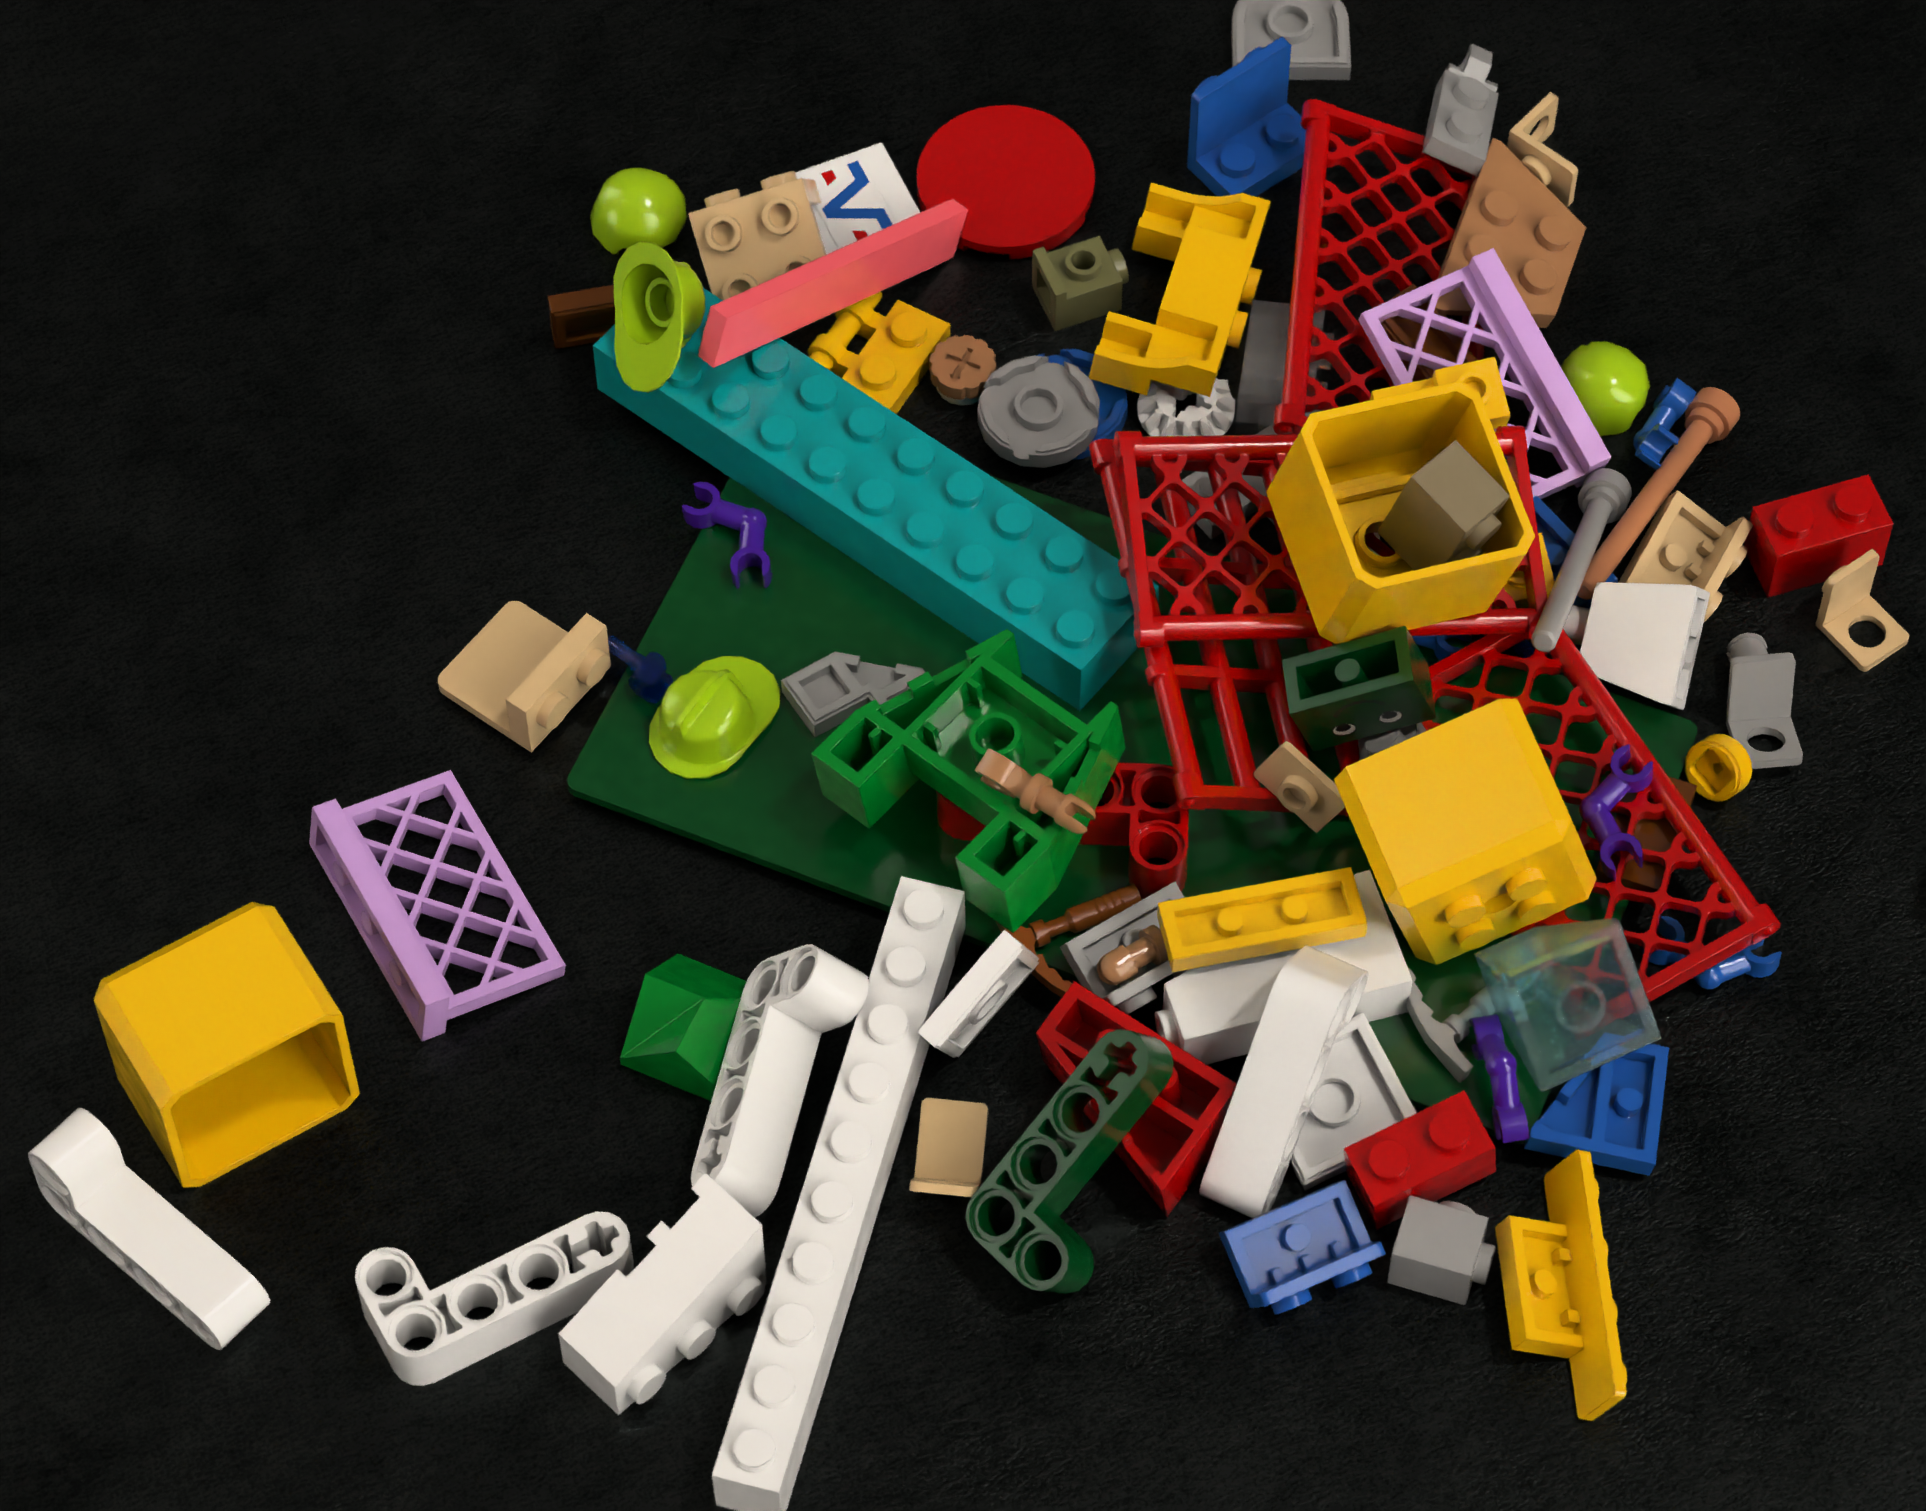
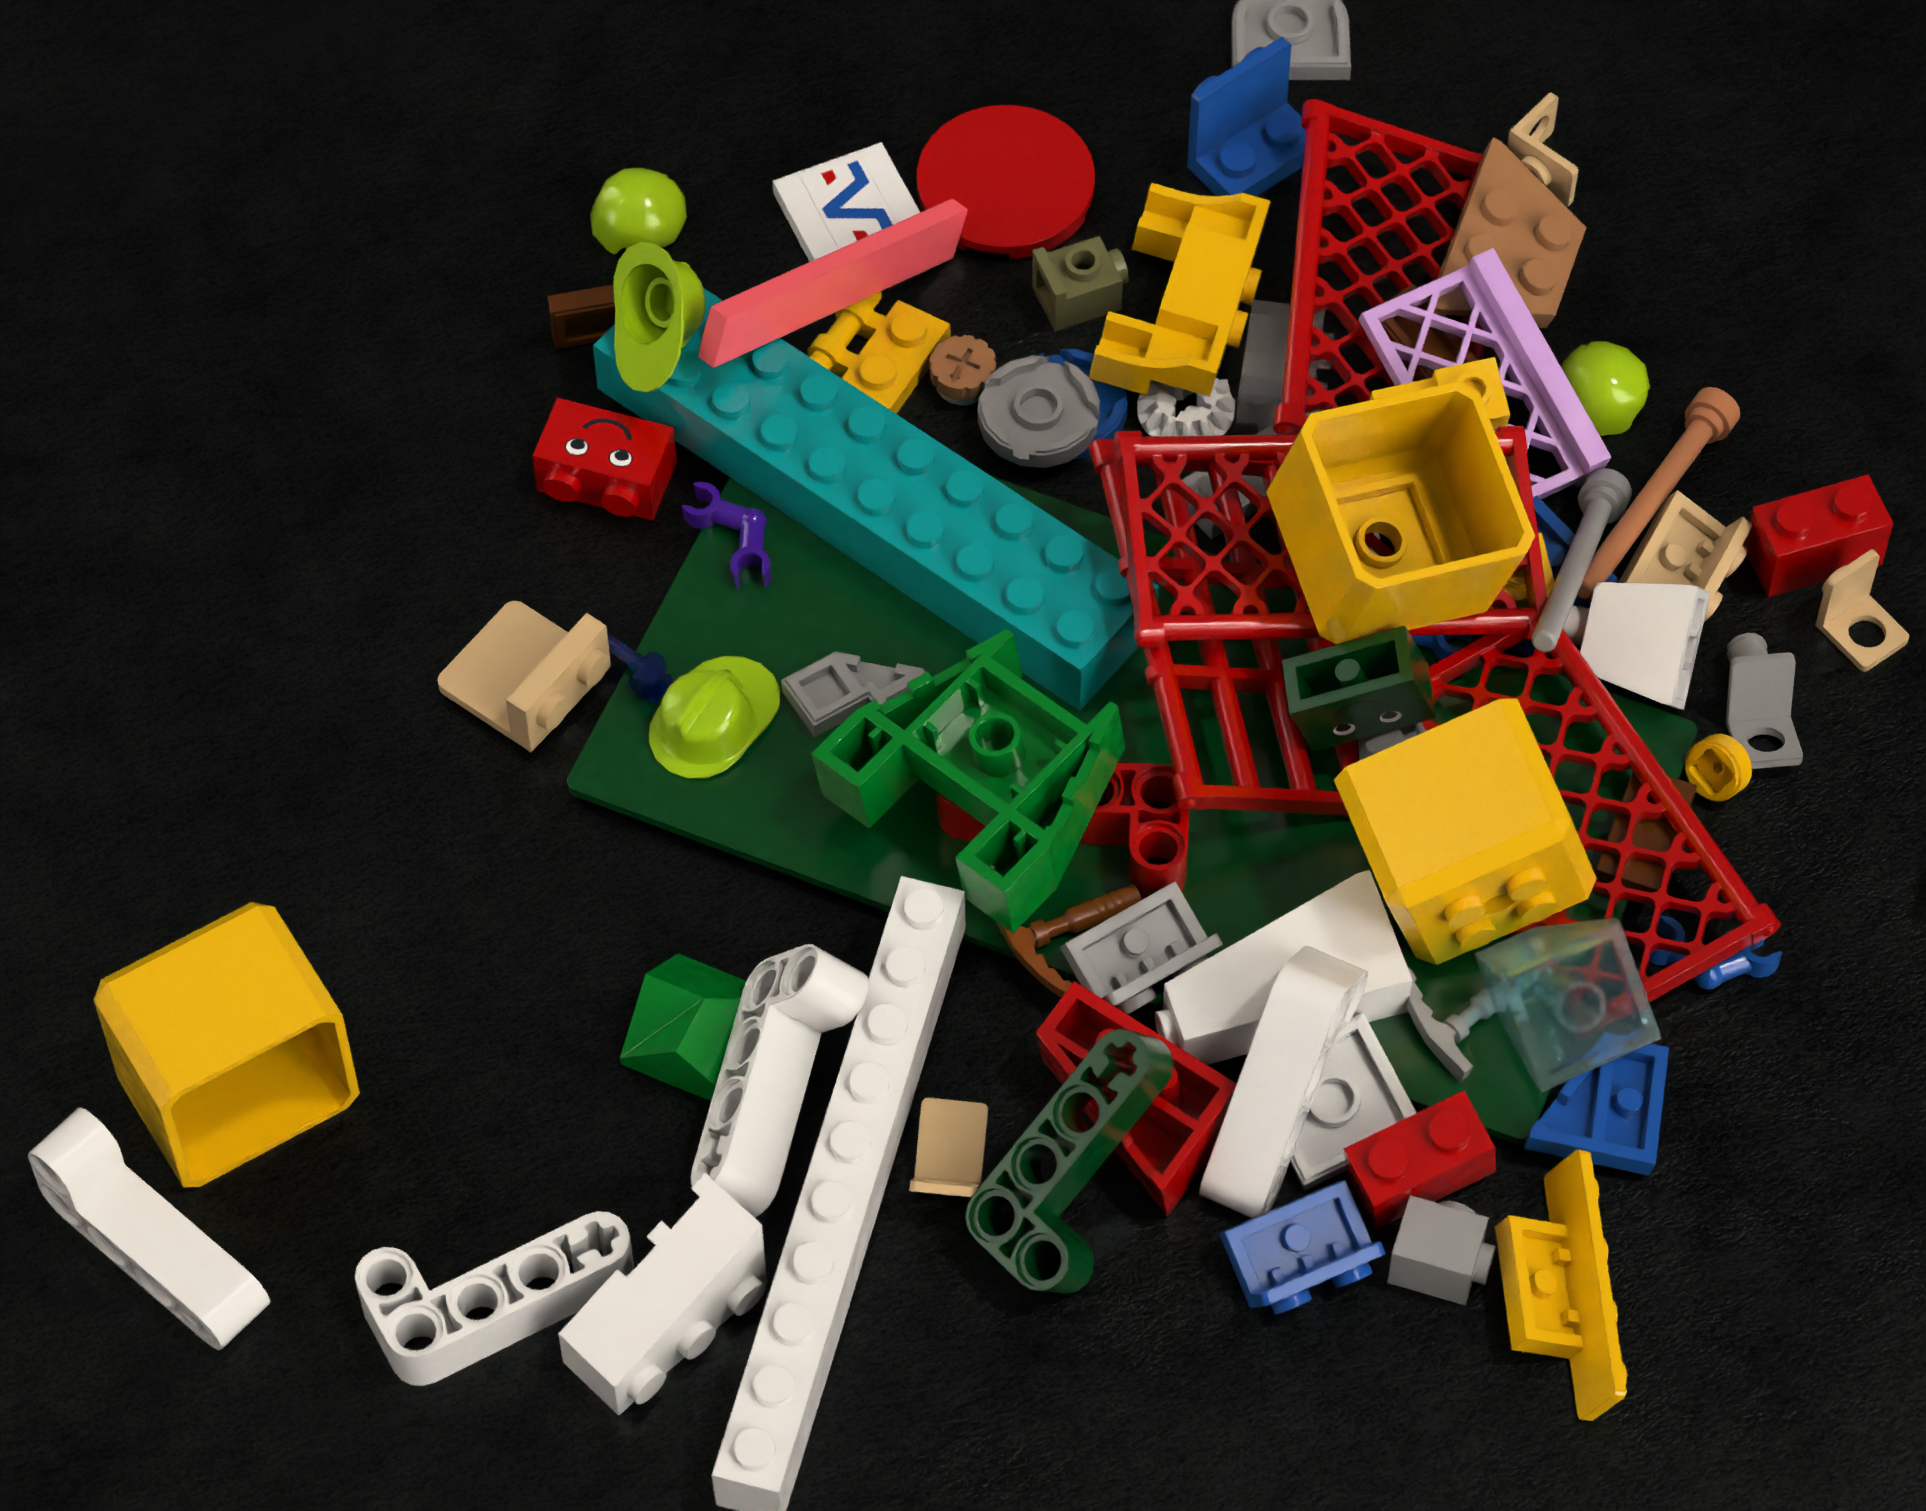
lavender fence [309,770,566,1041] -> none
tan bracket [688,171,827,301] -> none
white tile [917,930,1040,1058] -> none
medium nougat piece [974,749,1096,834] -> none
medium nougat piece [1097,925,1169,985] -> none
yellow plate [1157,867,1368,973] -> none
tan bracket [1254,742,1345,833] -> none
dark tan brick [1377,440,1510,570] -> none
light grey hinge [1422,44,1499,176] -> none
dark purple arm [1469,1014,1529,1143] -> none
dark purple arm [1579,744,1653,881] -> none
blue arm [1633,378,1697,470] -> none
none -> red brick [533,398,677,521]

